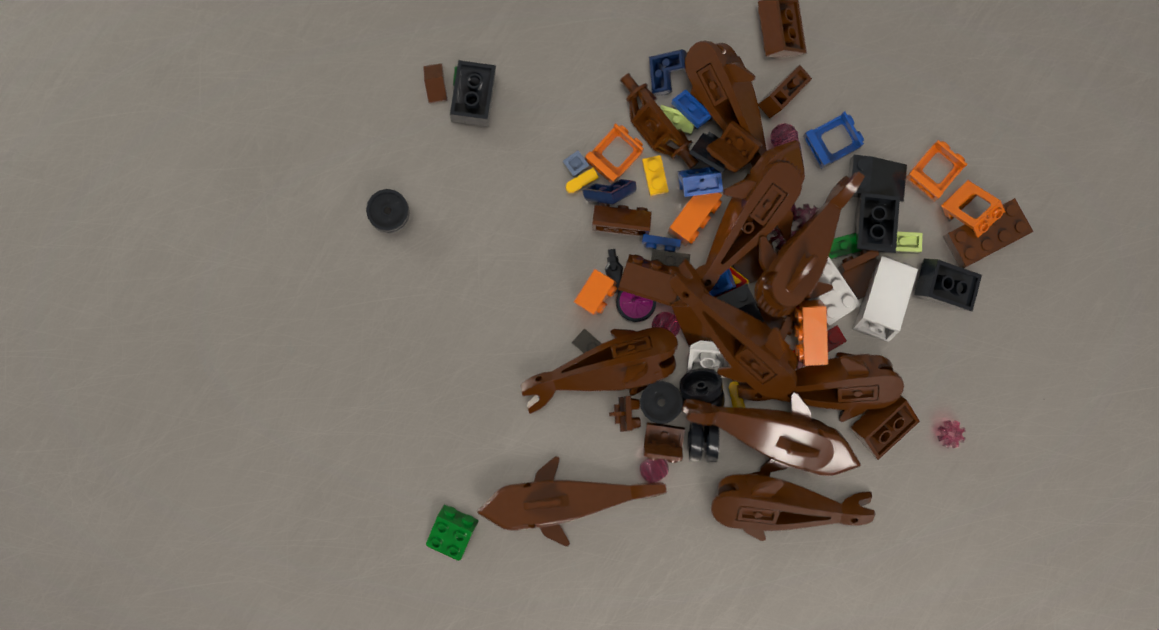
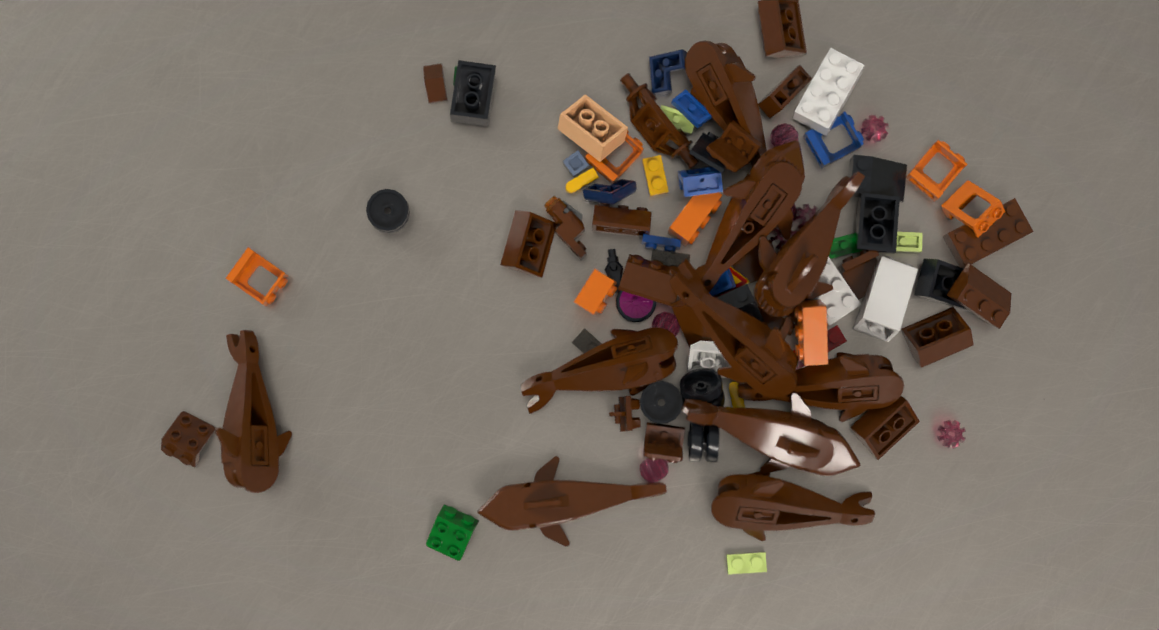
none -> reddish brown bracket [161,411,215,467]
none -> reddish brown animal [215,330,292,493]
none -> orange window [226,247,289,306]
none -> reddish brown slope [500,210,557,278]
none -> reddish brown plate [544,196,587,260]
none -> light nougat brick [557,94,628,162]
none -> yellowish green plate [726,552,767,574]
none -> white brick [793,48,864,136]
none -> clear pink piece [861,115,889,143]
none -> reddish brown slope [901,307,974,368]
none -> reddish brown slope [947,263,1012,329]

